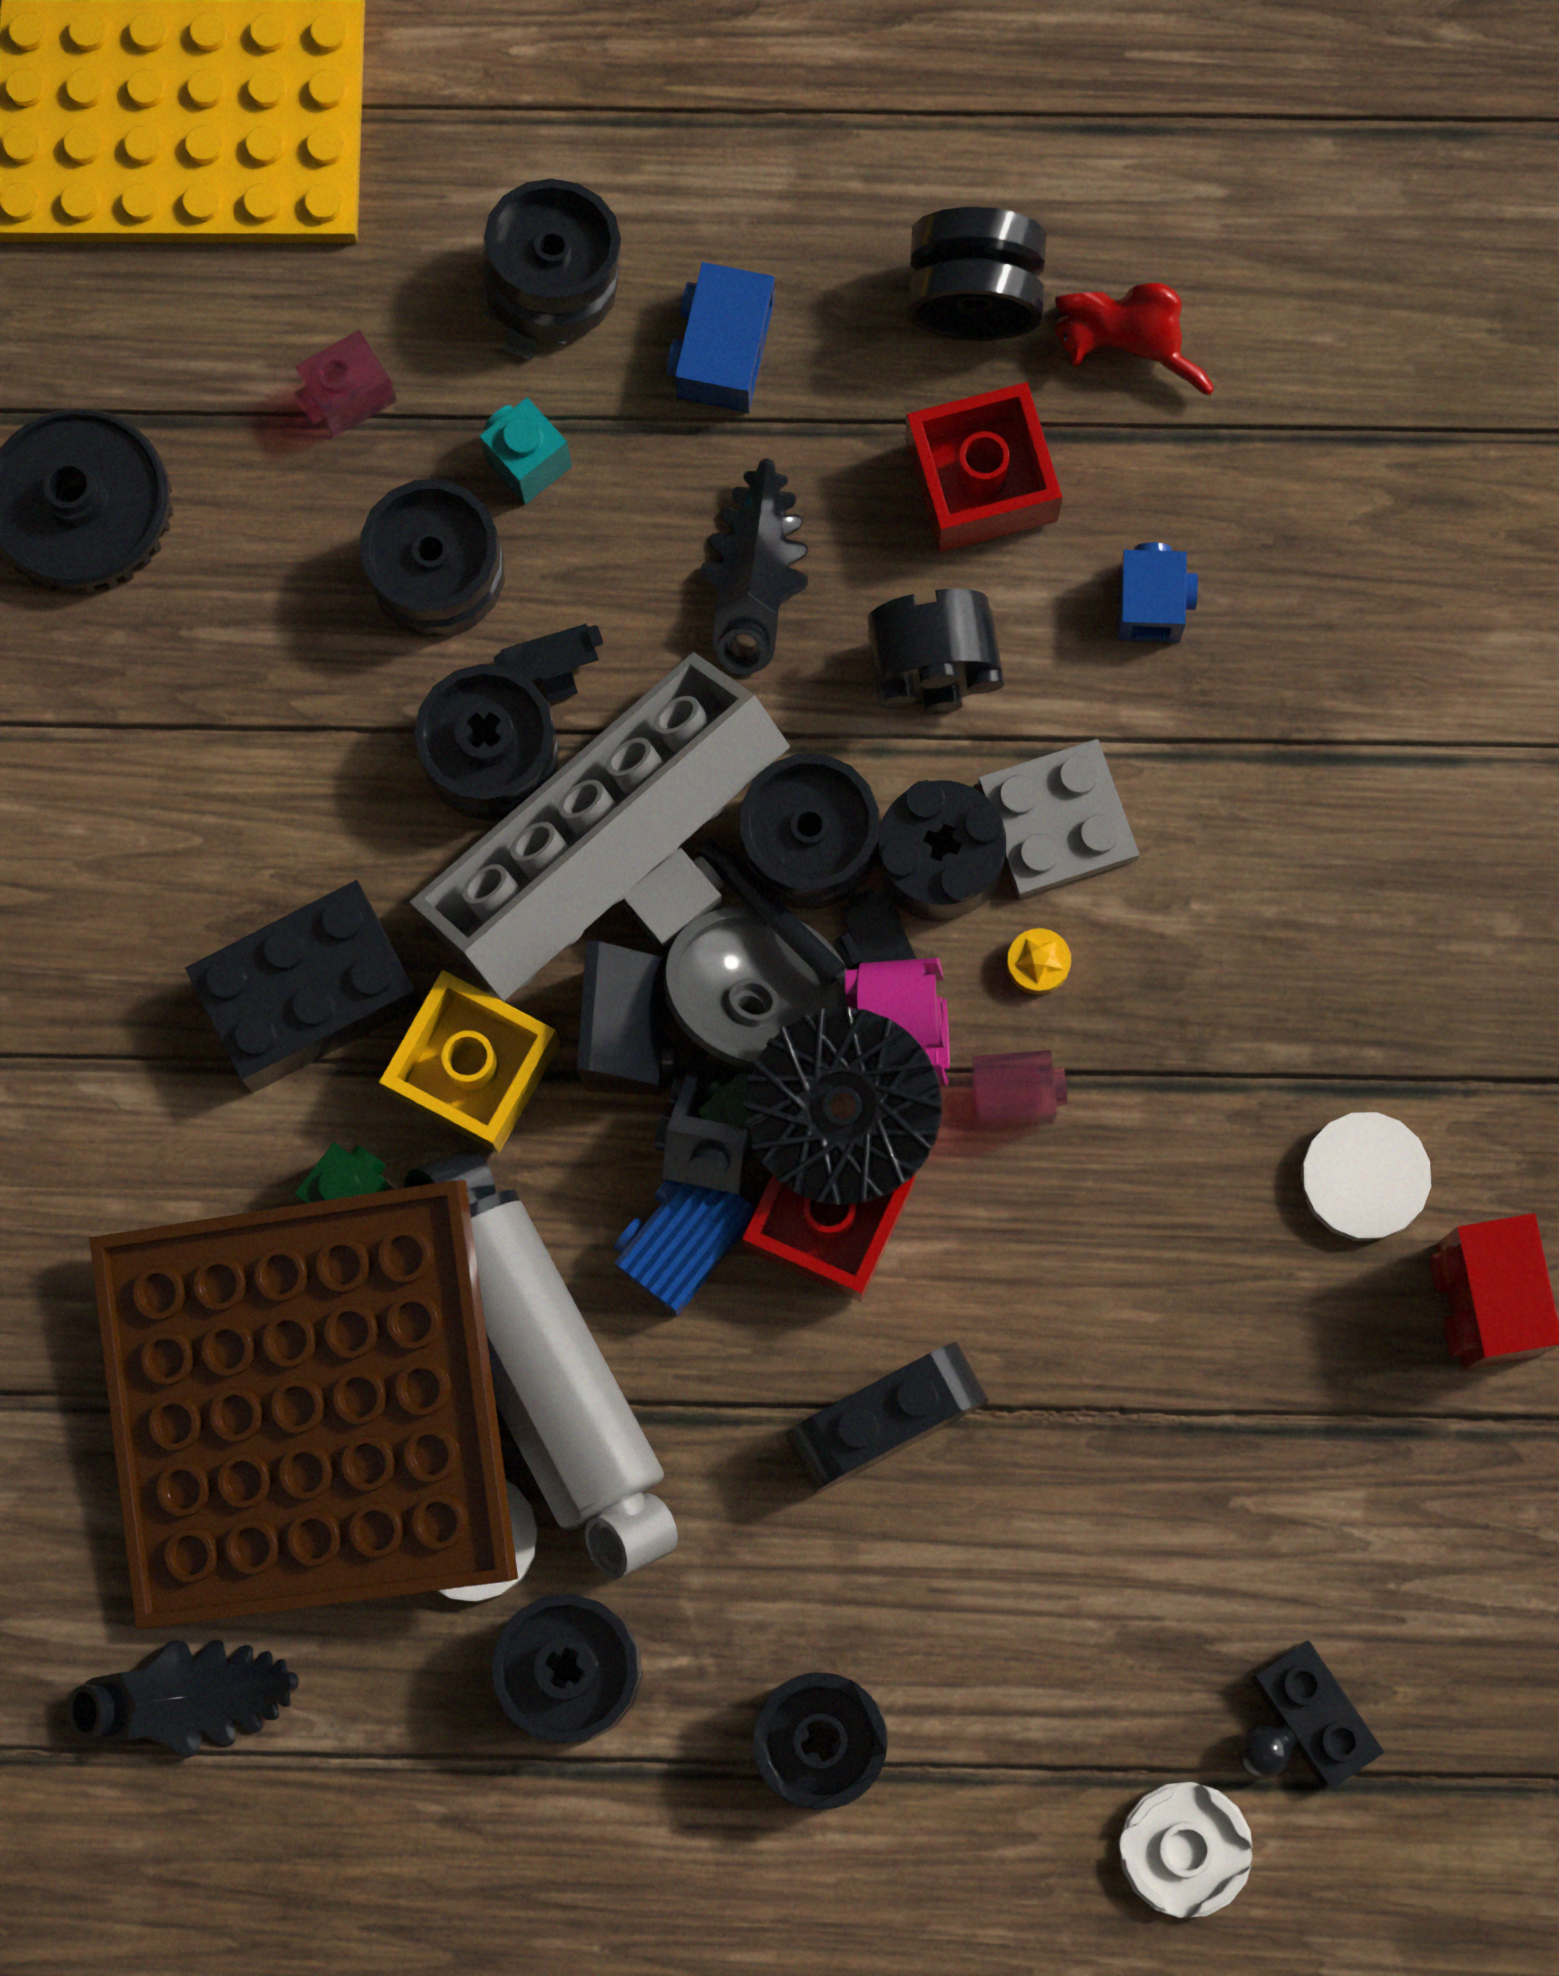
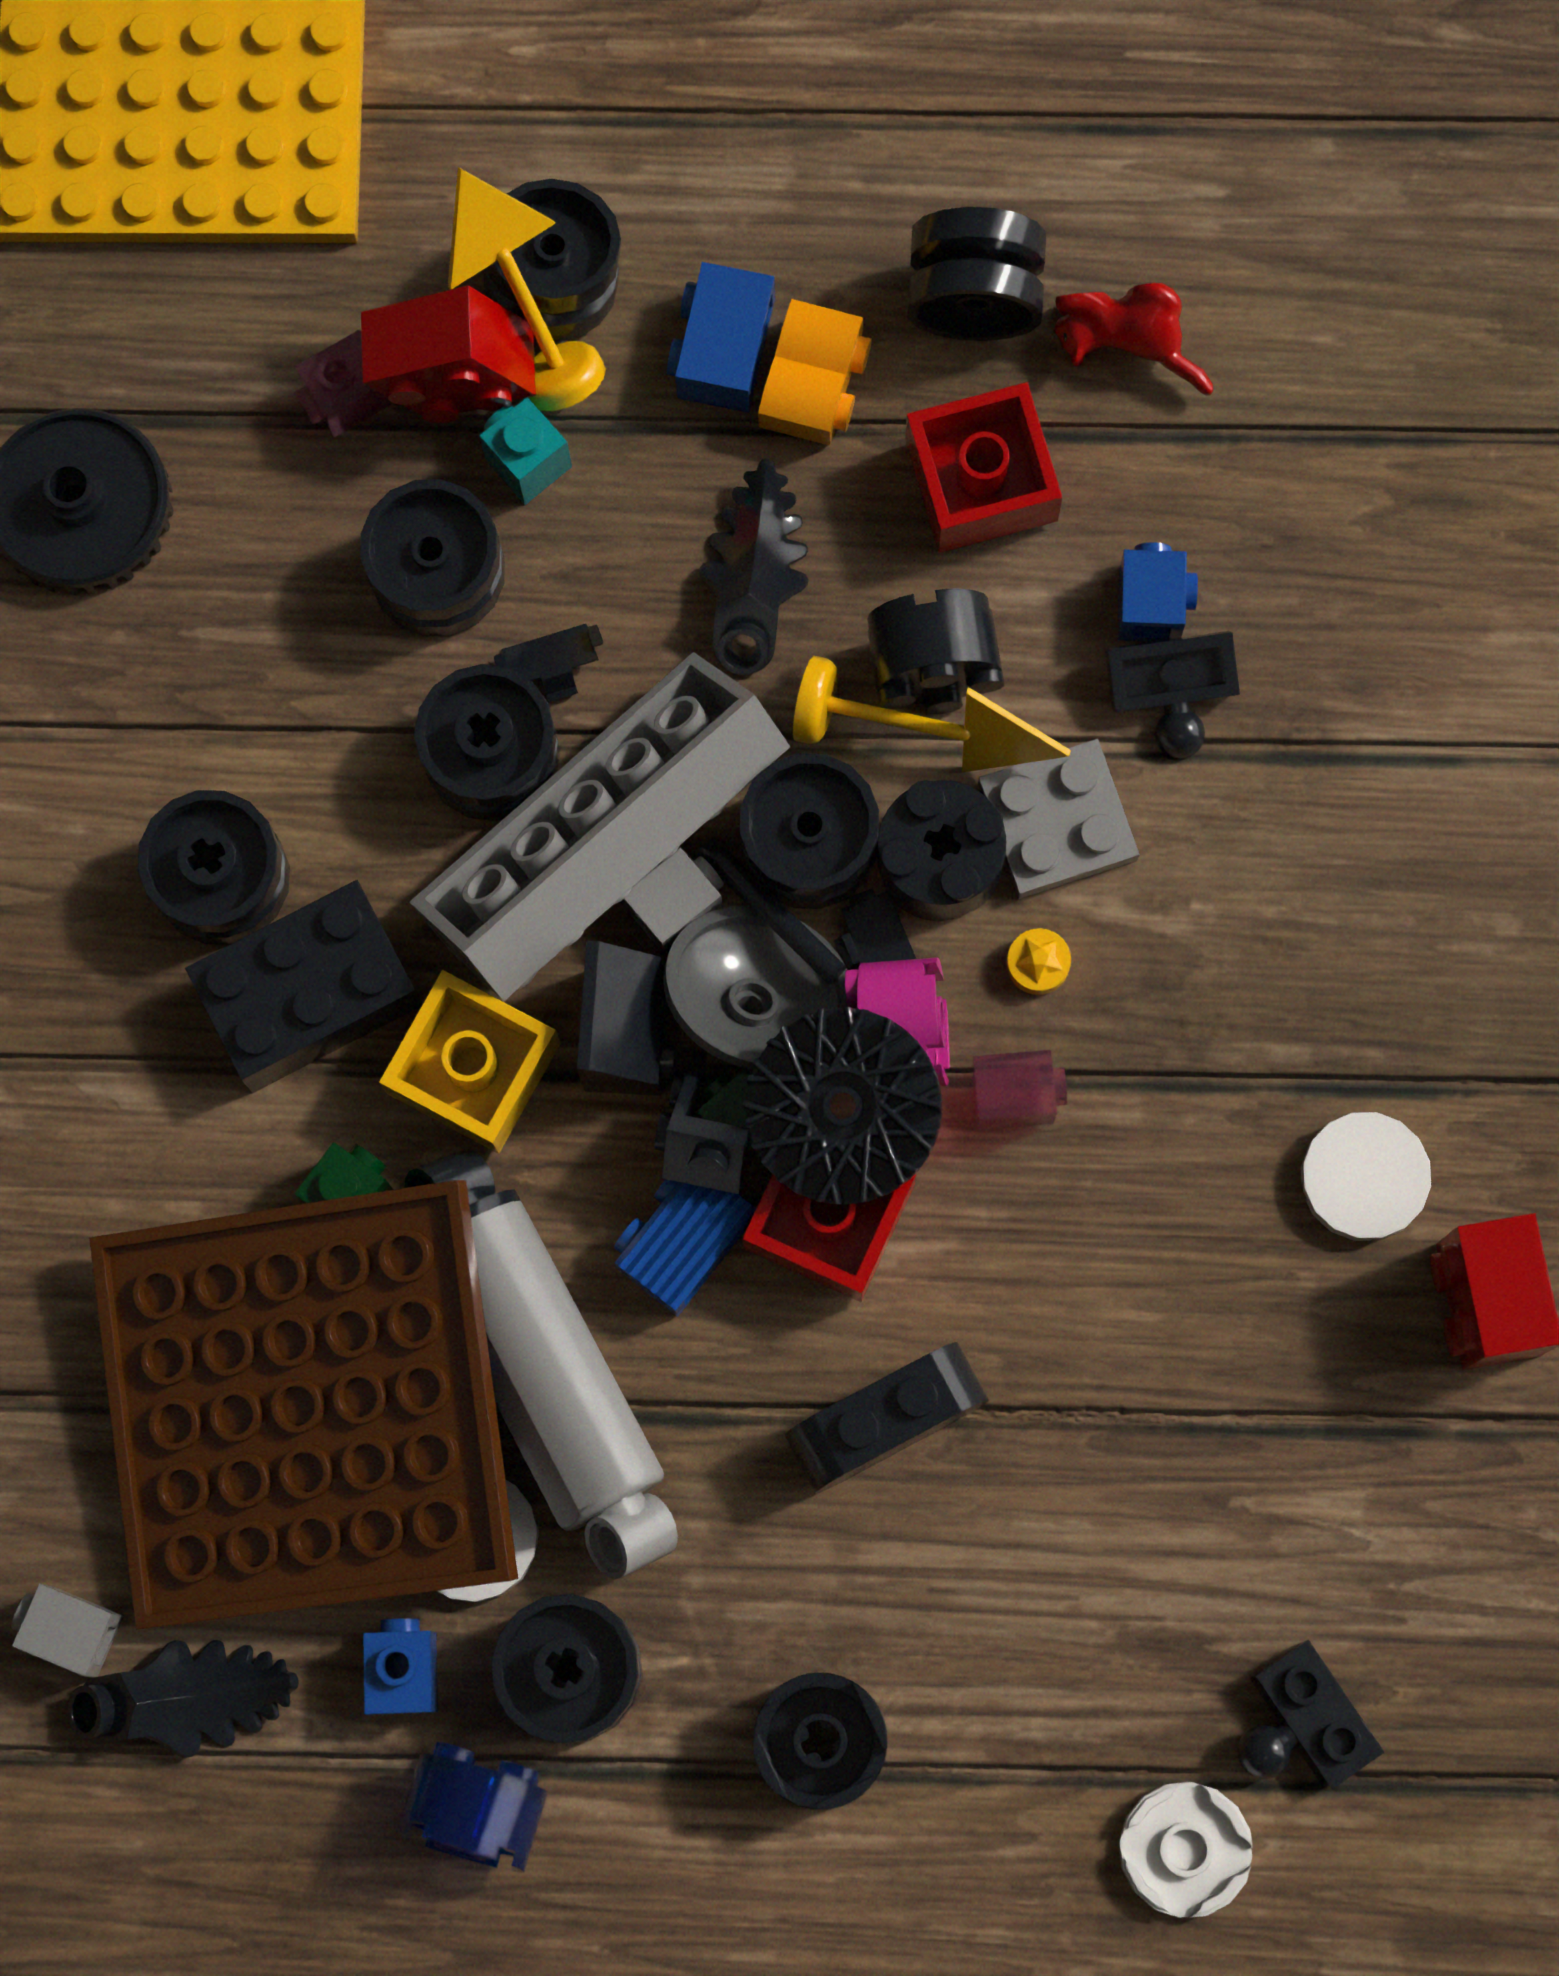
none -> light grey brick [12,1584,124,1677]
none -> black wheel [138,790,290,944]
none -> red brick [361,285,536,423]
none -> blue brick [363,1618,438,1715]
none -> clear blue brick [395,1742,548,1873]
none -> yellow piece [448,167,606,411]
none -> light orange brick [758,299,872,446]
none -> yellow piece [793,655,1071,773]
none -> black plate [1105,631,1240,759]

